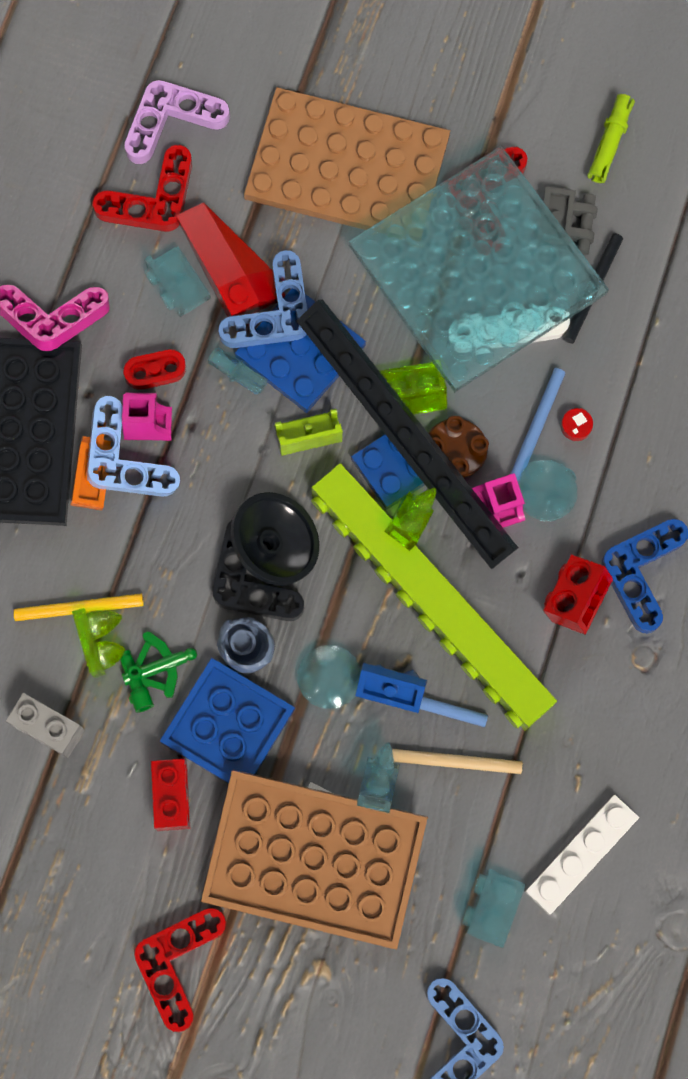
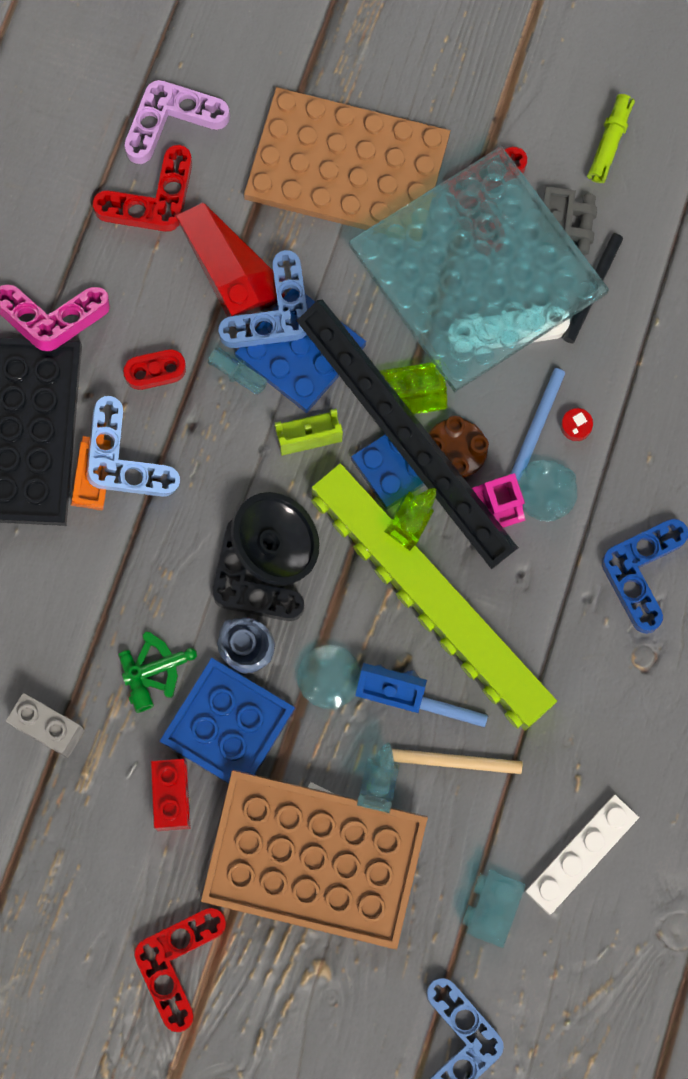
yellow bar [14,593,144,622] -> none
clear neon green tile [72,608,125,678] -> none
dark pink brick [122,392,172,441] -> none
clear light blue bracket [144,246,211,317] -> none
red brick [543,554,613,635] -> none

